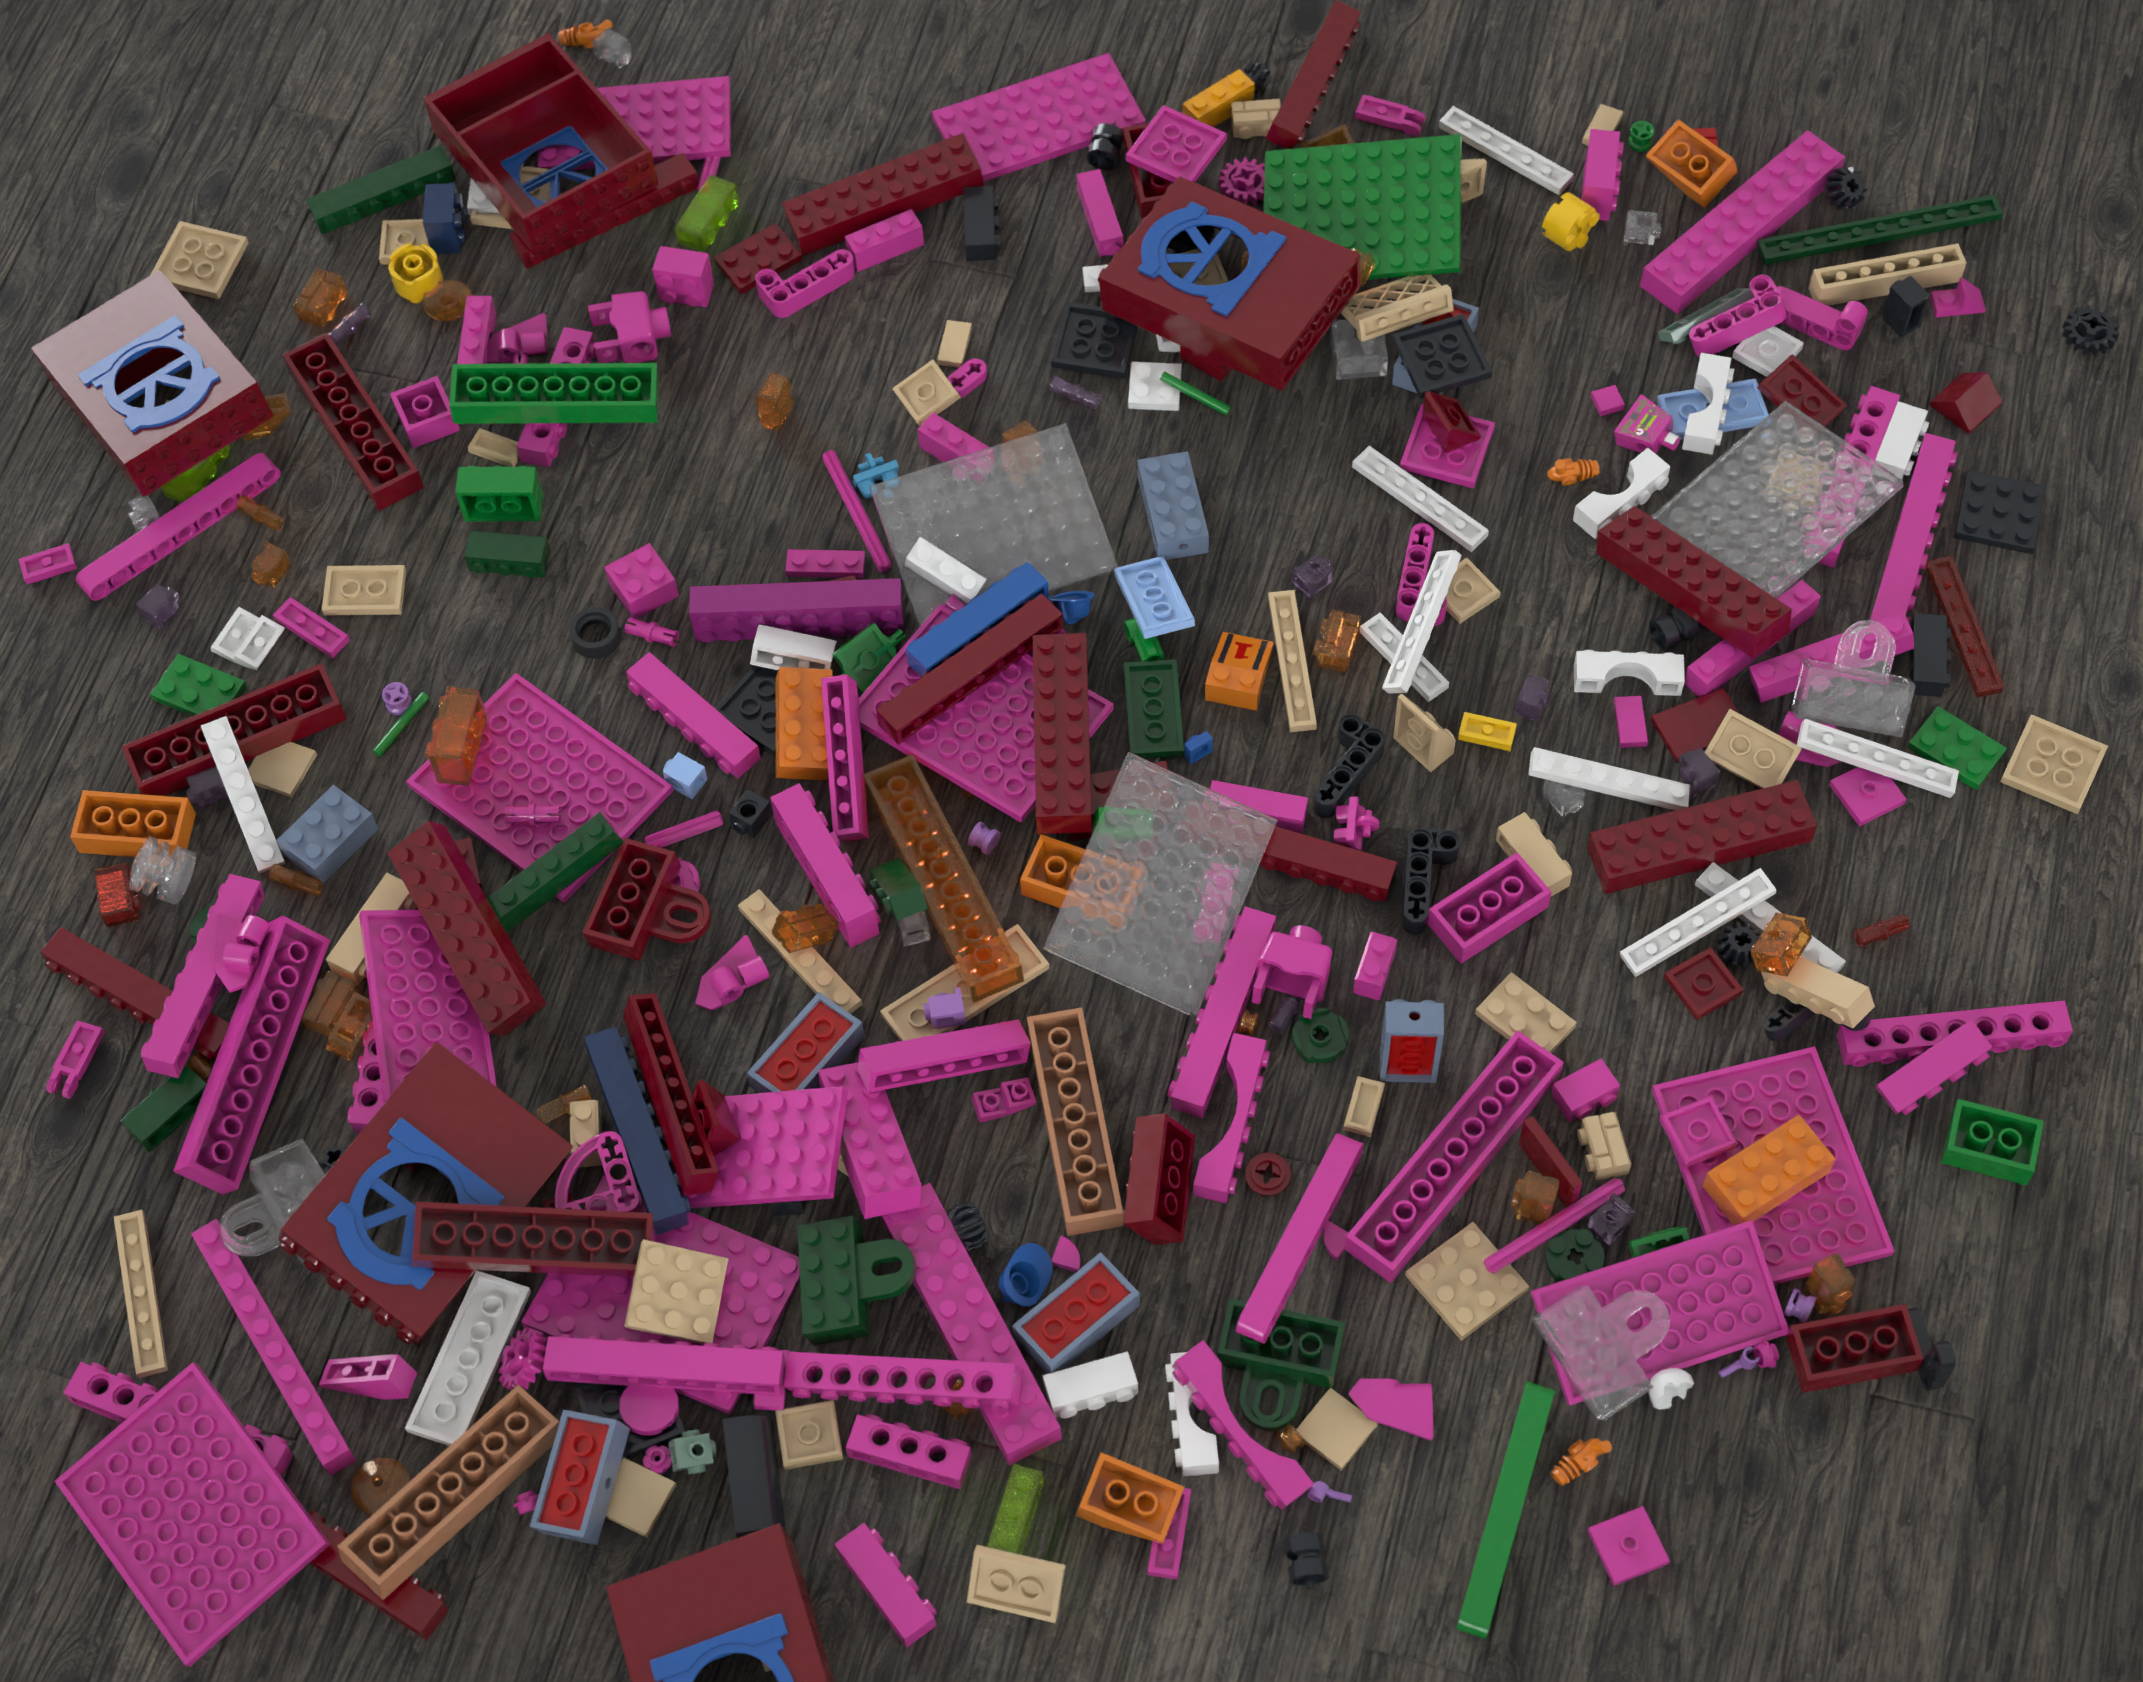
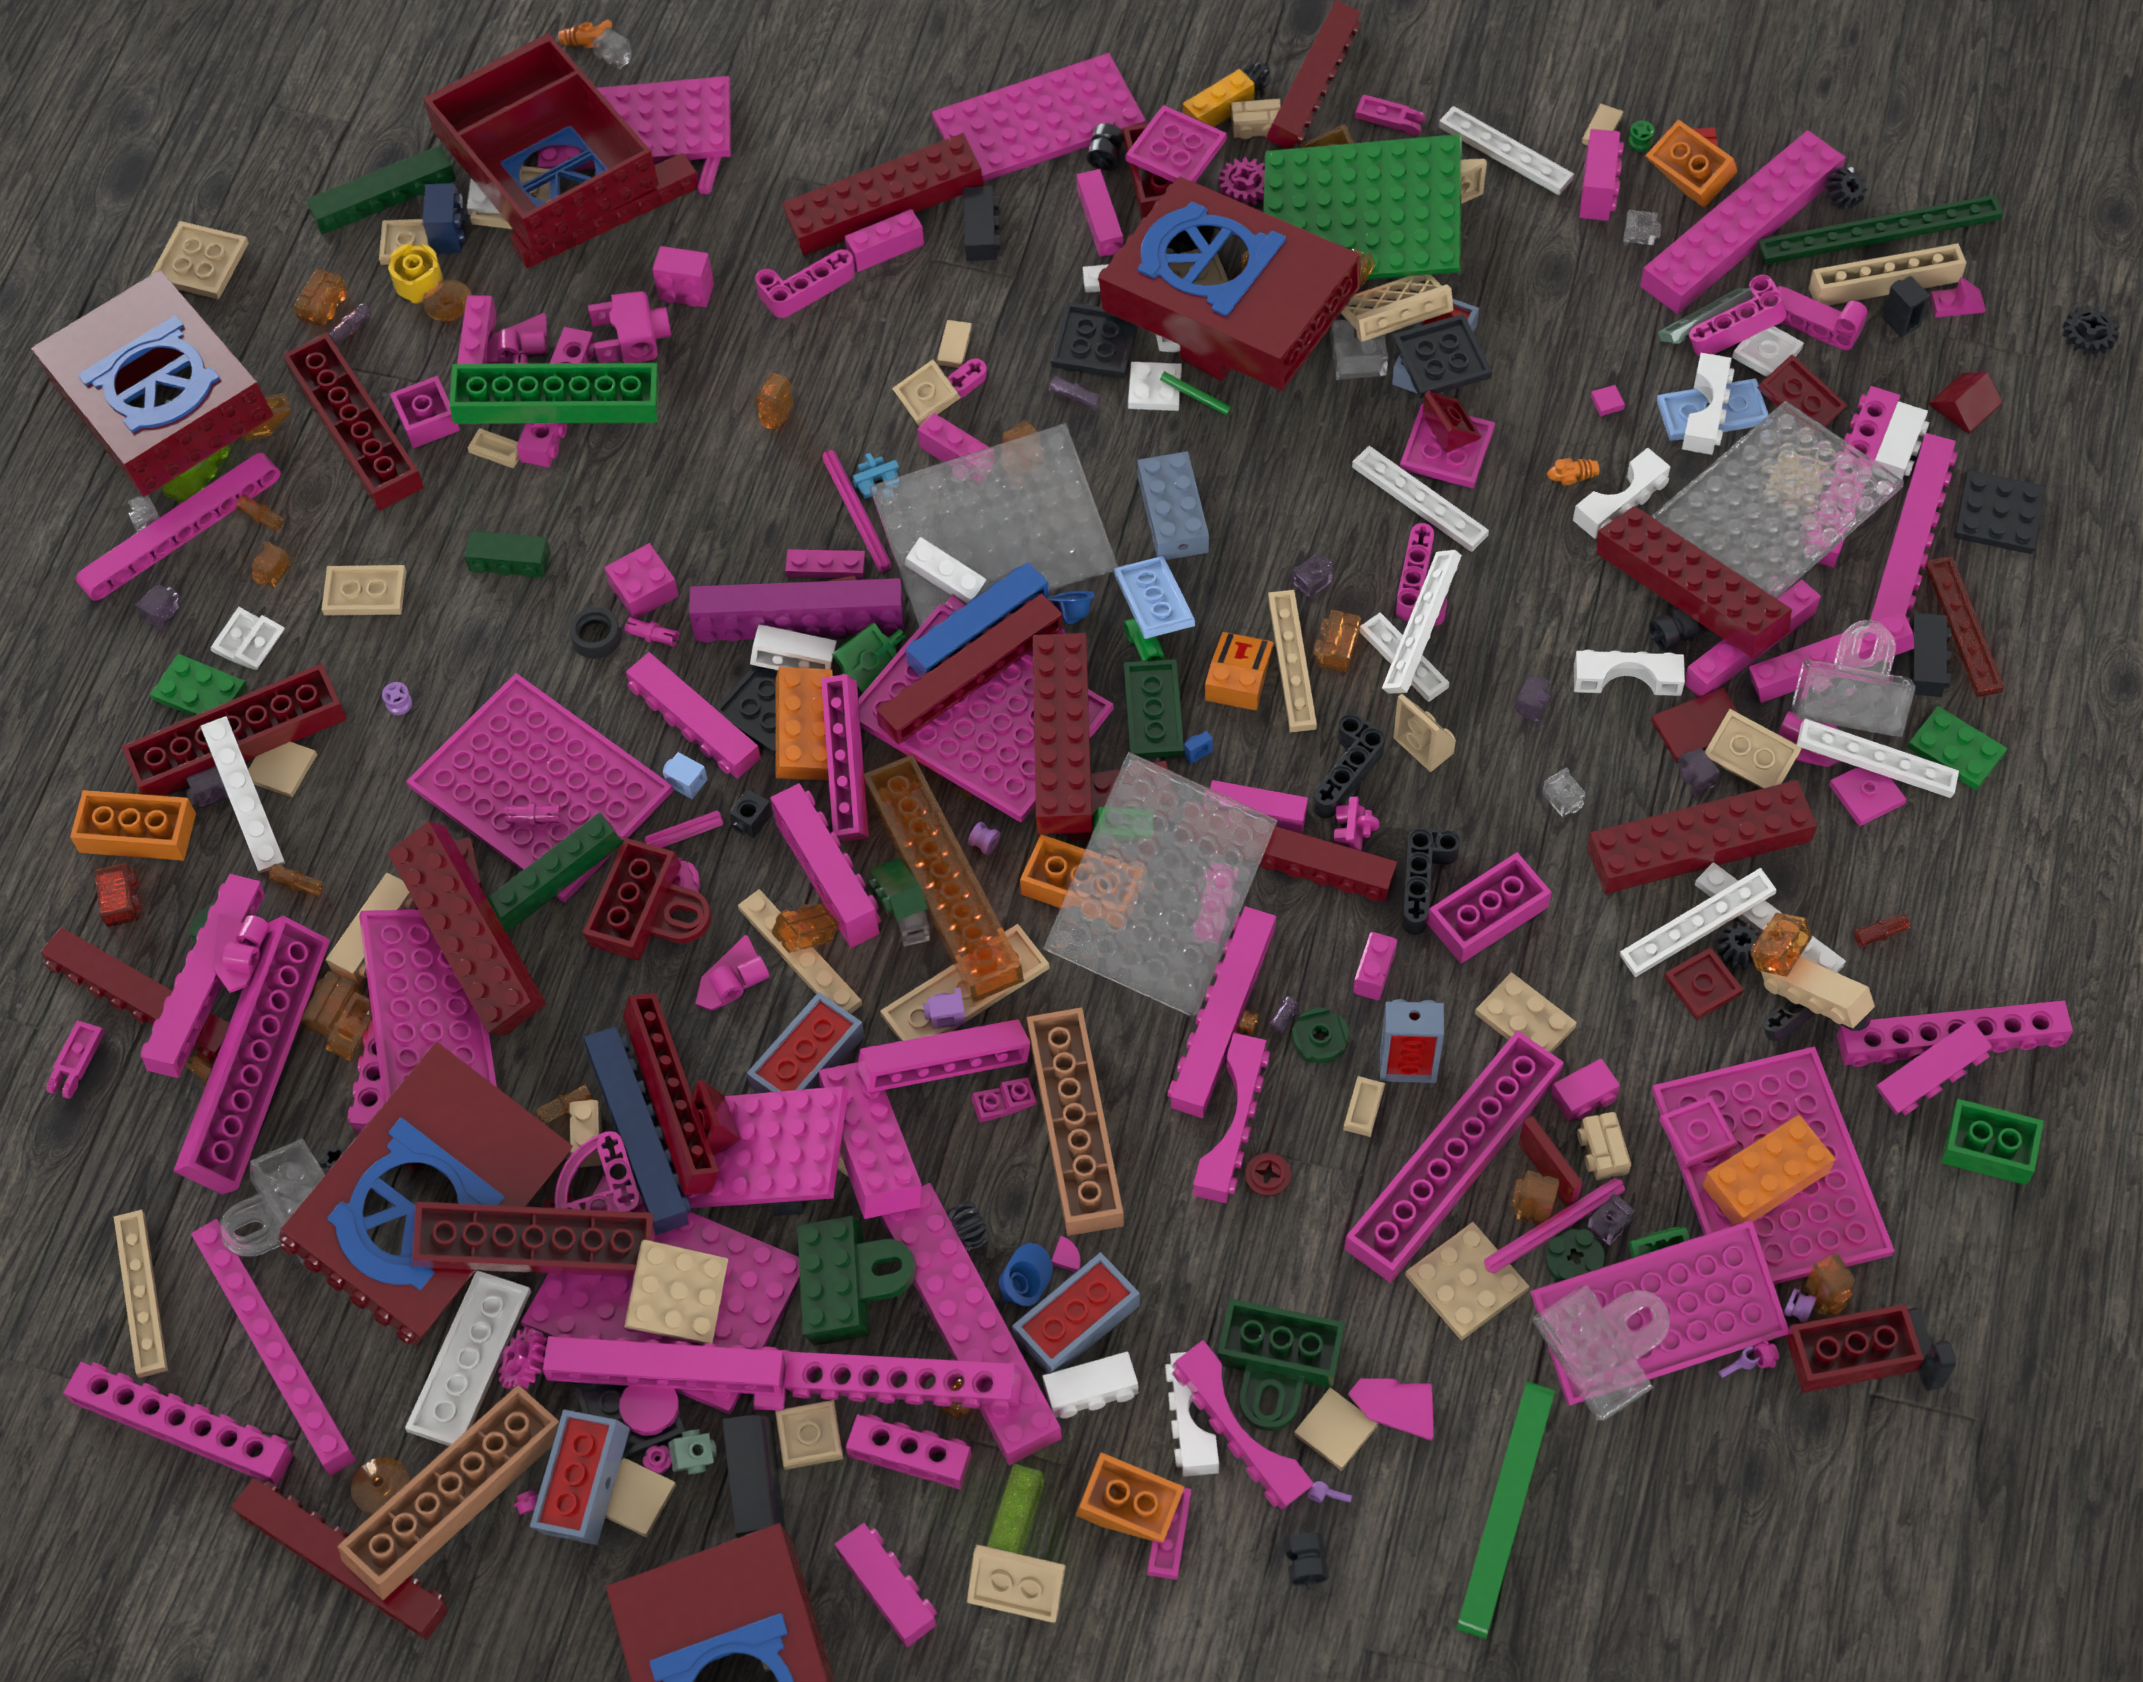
dark pink plate [19,543,77,585] -> none
dark pink plate [55,1362,330,1666] -> none
dark green brick [121,1064,206,1153] -> none
clear wheel [129,836,196,905] -> none
dark pink plate [273,597,350,659] -> none
sand blue brick [276,785,378,885] -> none
dark pink slope [319,1354,417,1400] -> none
green bar [372,692,430,757] -> none
clear orange brick [426,686,488,786] -> none
green brick [455,466,544,522] -> none
clear neon green brick [675,175,739,252] -> none
dark red plate [714,223,803,295] -> none
dark red brick [1123,1113,1196,1245] -> none
dark pink beam [1236,1133,1364,1343] -> none
dark pink piece [1252,925,1332,1019] -> none
clear orange bush [1276,1424,1305,1455] -> none
dark pink tile [1324,1221,1348,1261] -> none
tan tile [1445,558,1501,624] -> none
yellow plate [1458,712,1517,751] -> none
tan brick [1496,812,1572,896] -> none
white plate [1529,747,1690,811] -> none
yellow brick [1542,192,1600,251] -> none
orange piece [1550,1438,1612,1486] -> none
dark pink plate [1587,1506,1670,1586] -> none
dark pink torso [1614,395,1681,454] -> none
dark pink tile [1614,696,1648,748] -> none
white hair [1648,1368,1694,1409] -> none
tan plate [2000,714,2108,814] -> none

